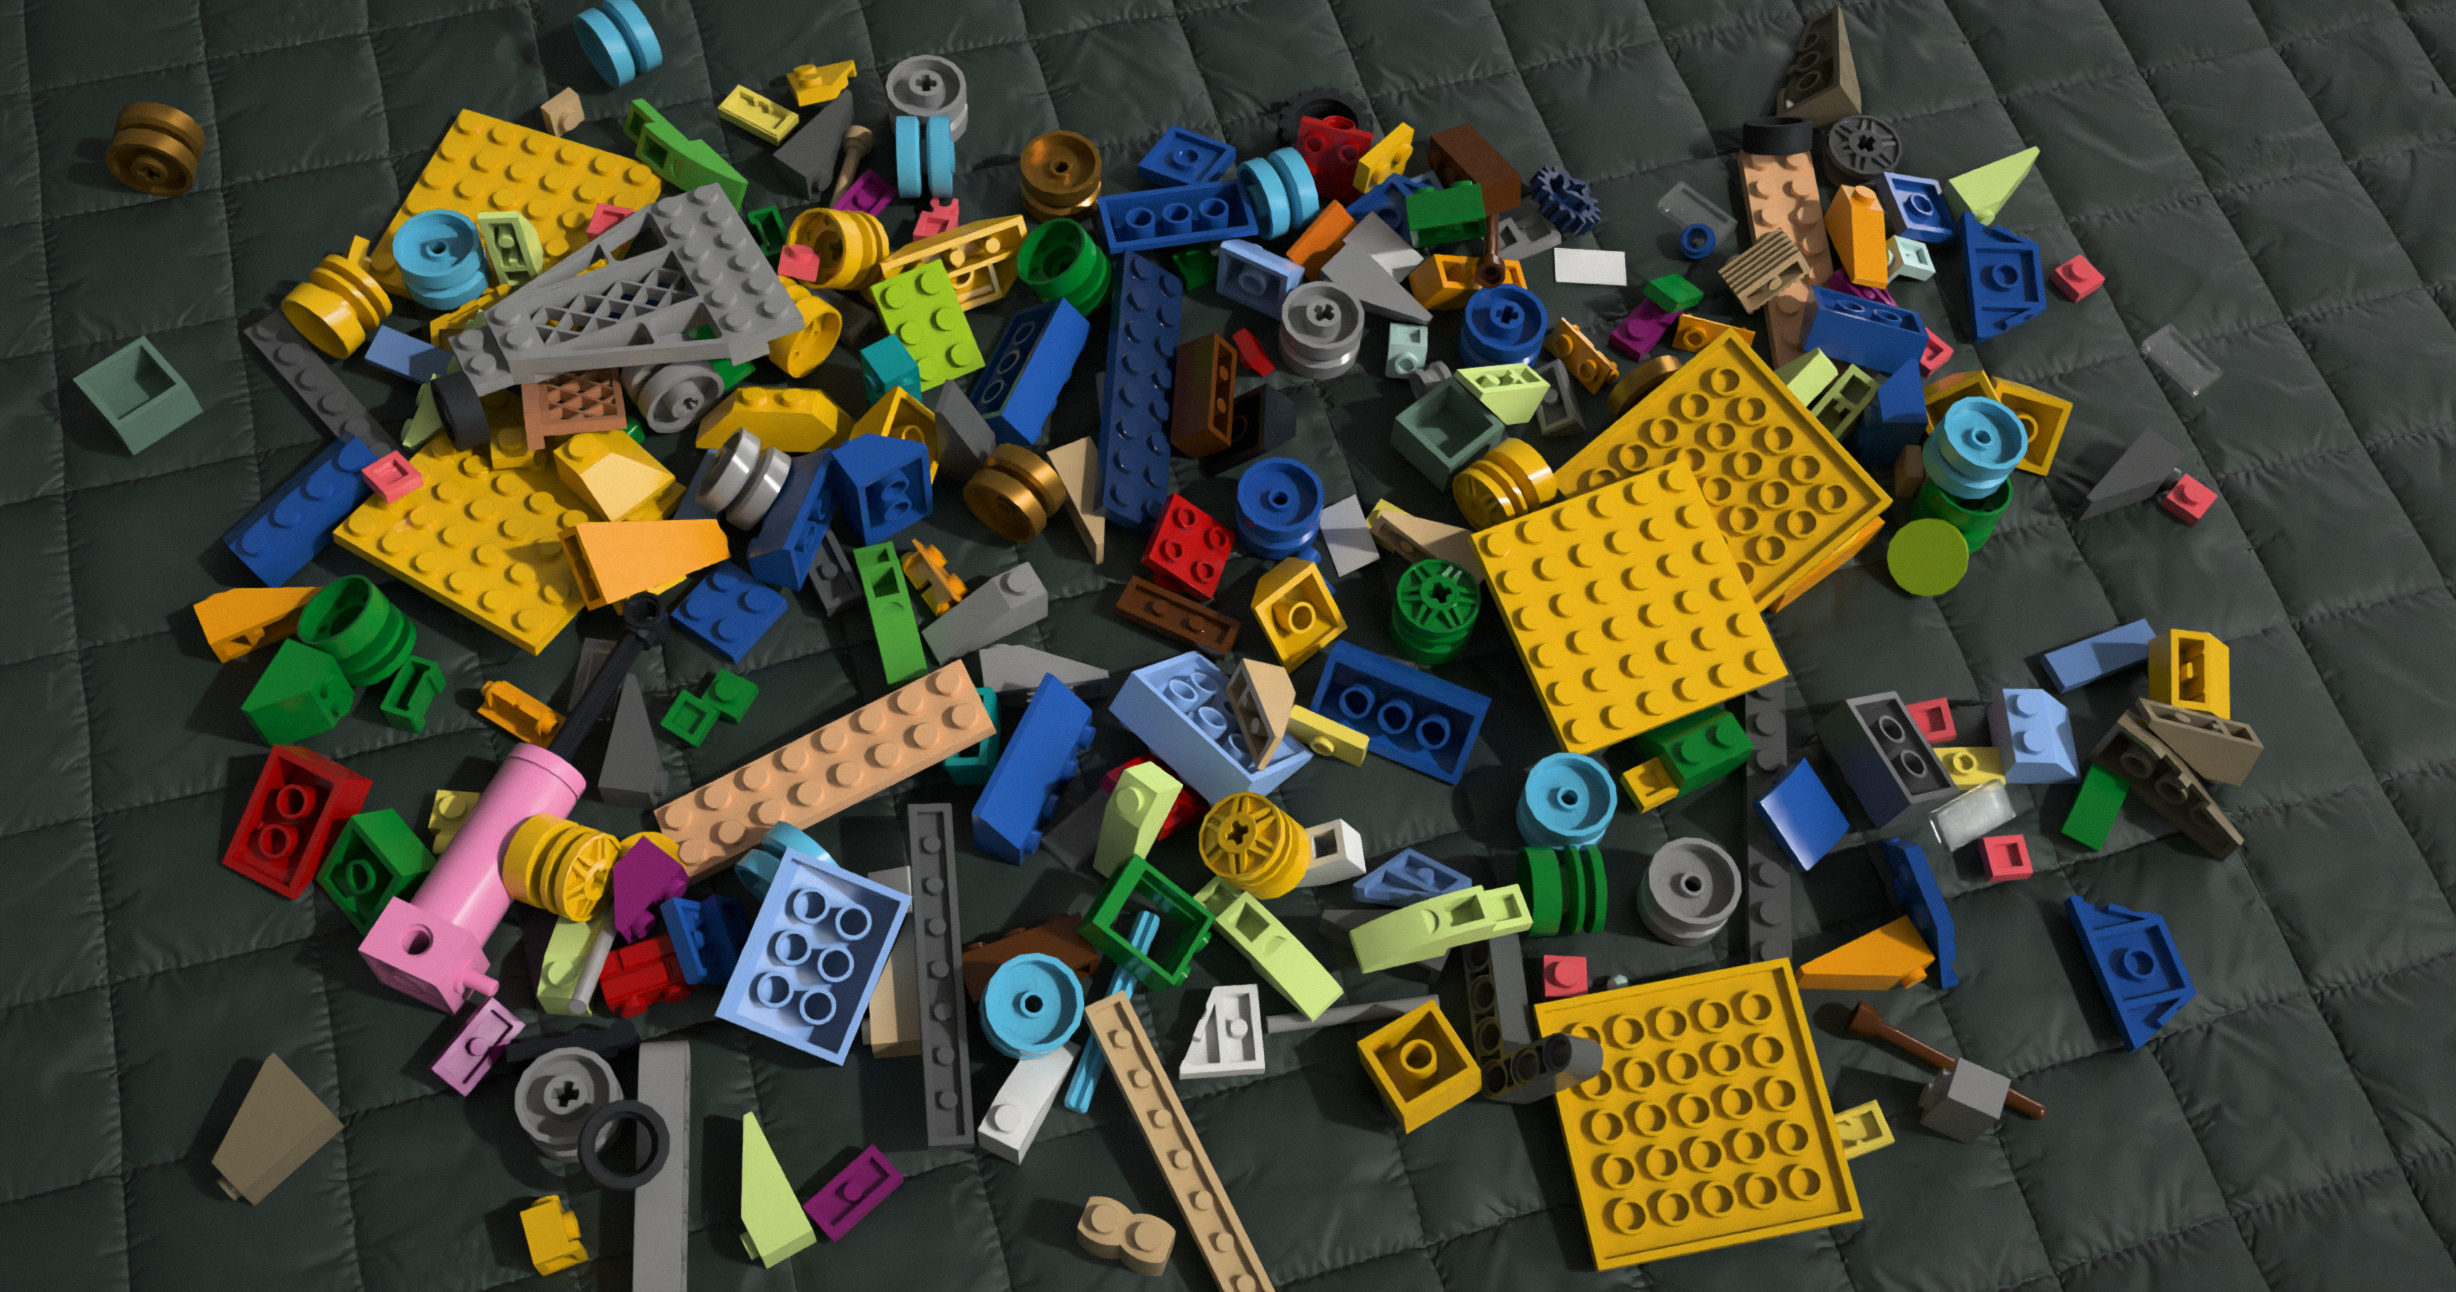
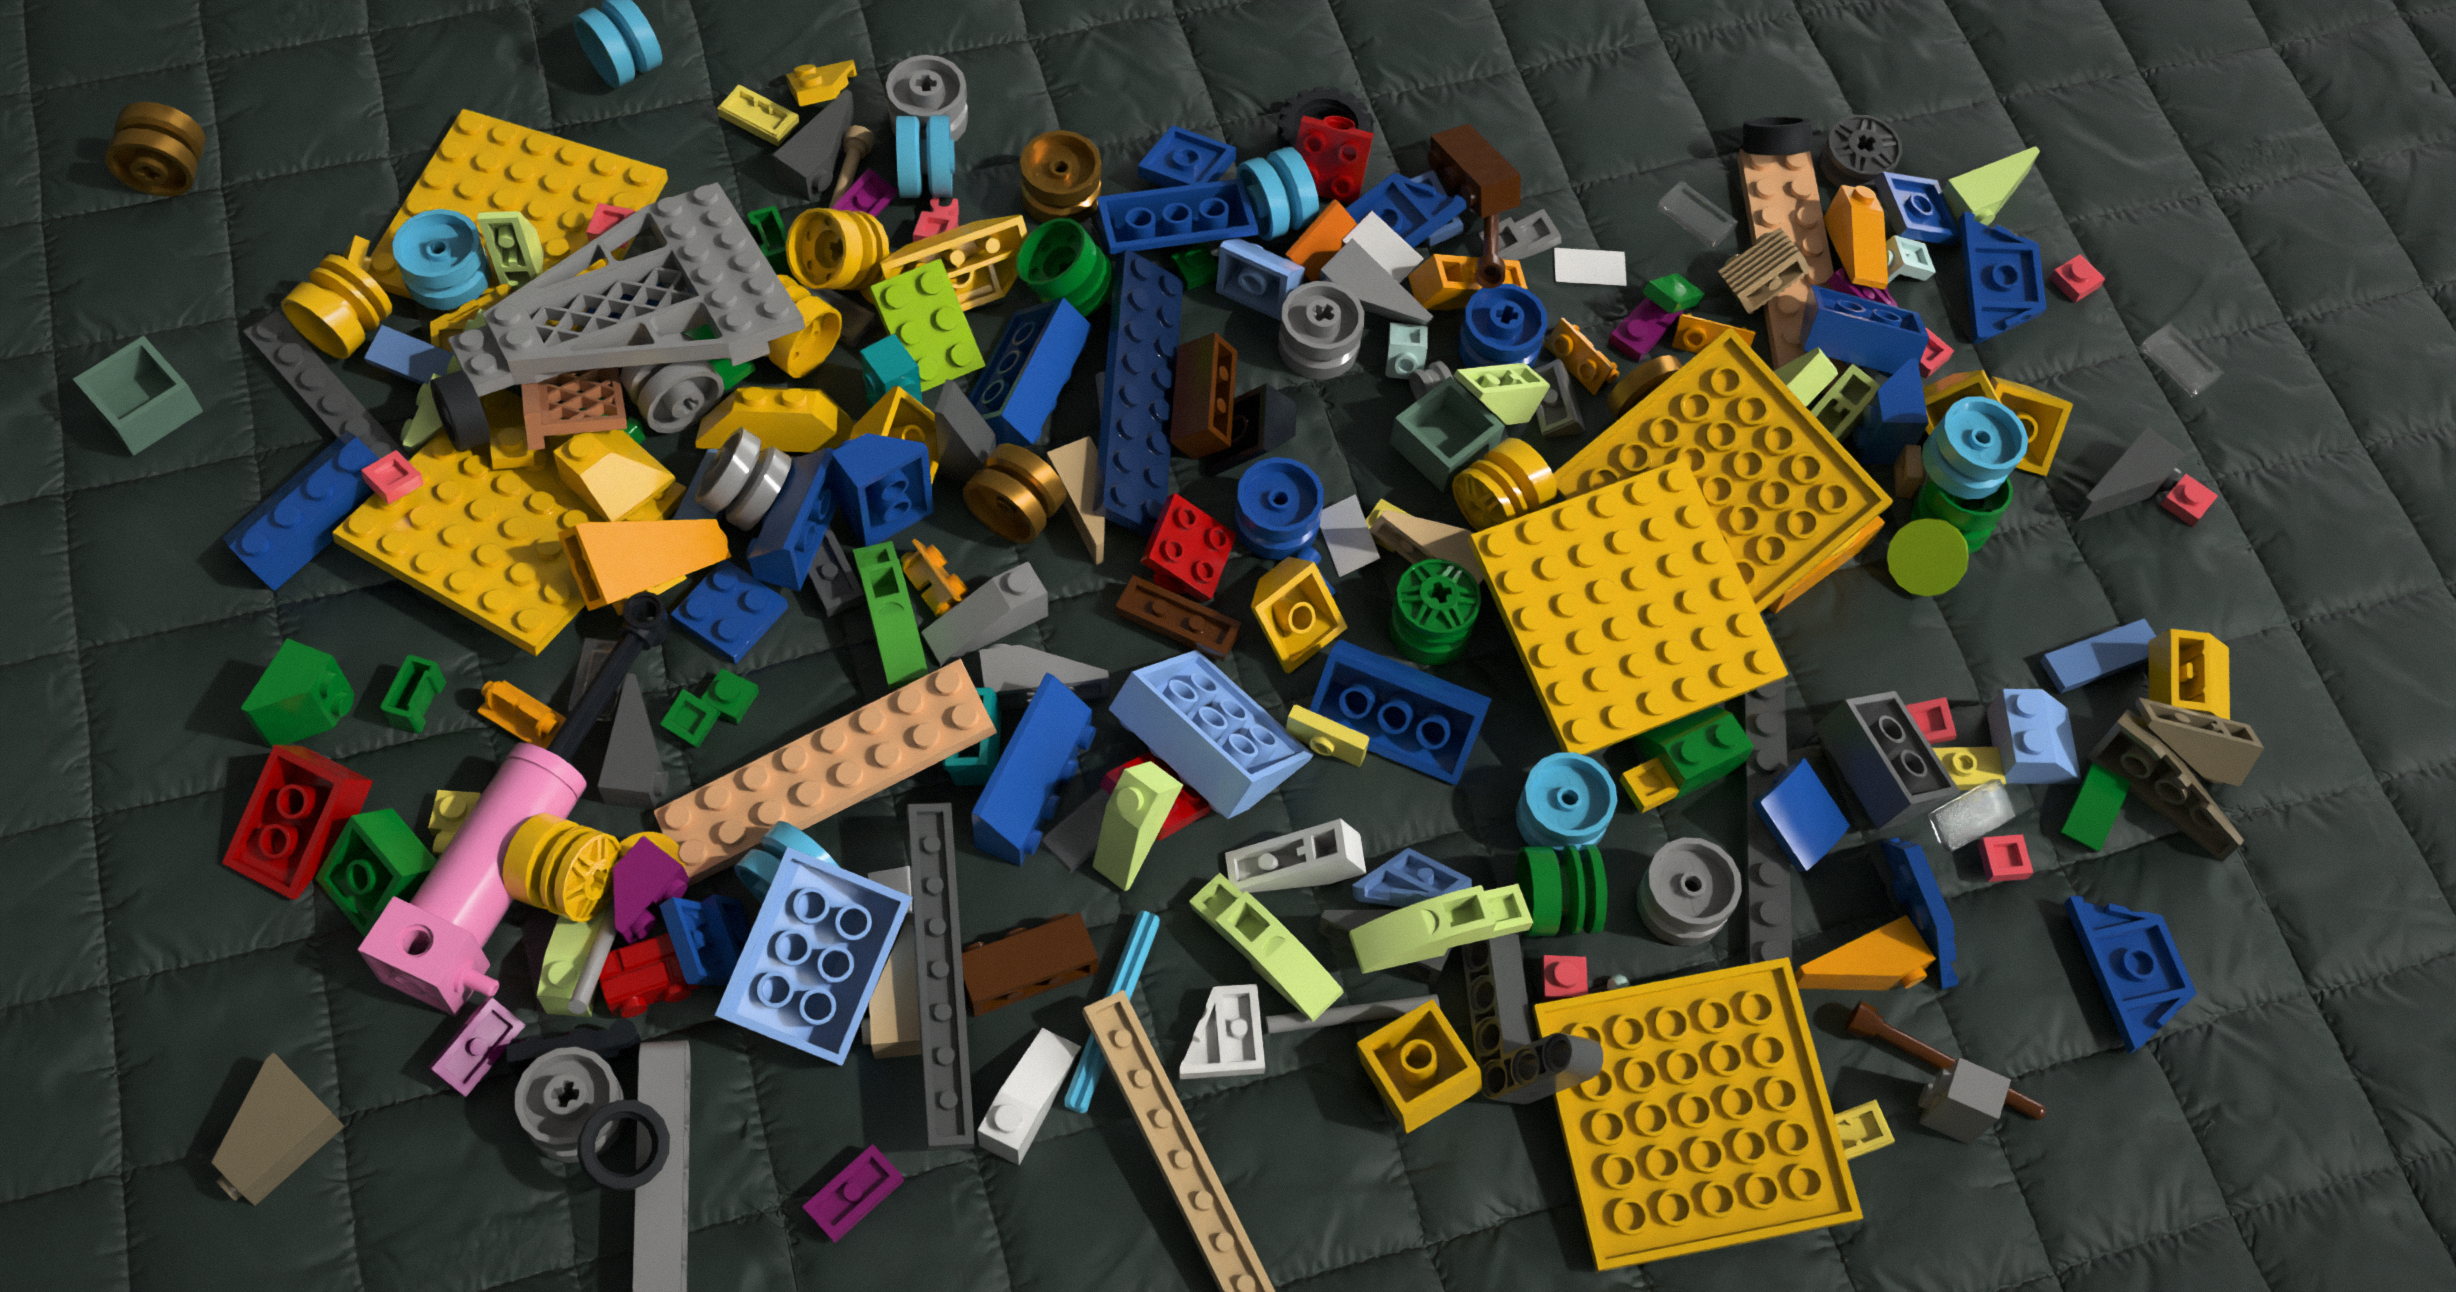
light orange slope [193,587,323,664] -> none
green wheel [297,574,417,687] -> none
yellow brick [520,1195,589,1276] -> none
tan plate [540,87,585,137] -> none
bright green slope [623,99,748,212] -> none
yellowish green slope [739,1111,817,1269] -> none
coral plate [777,244,821,282] -> none
medium azure wheel [978,953,1084,1061] -> none
green window [1075,853,1216,994] -> none
tan brick [1077,1196,1176,1276] -> none
yellow wheel [1199,791,1311,900] -> none
tan slope [1225,658,1296,770] -> none
red plate [1232,327,1276,377] -> none
yellow wing [1353,122,1414,194] -> none
green slope [1405,181,1487,249] -> none
dark blue gear [1528,165,1601,235] -> none
blue plate [1679,224,1716,260] -> none
dark tan wedge [1777,6,1861,131] -> none

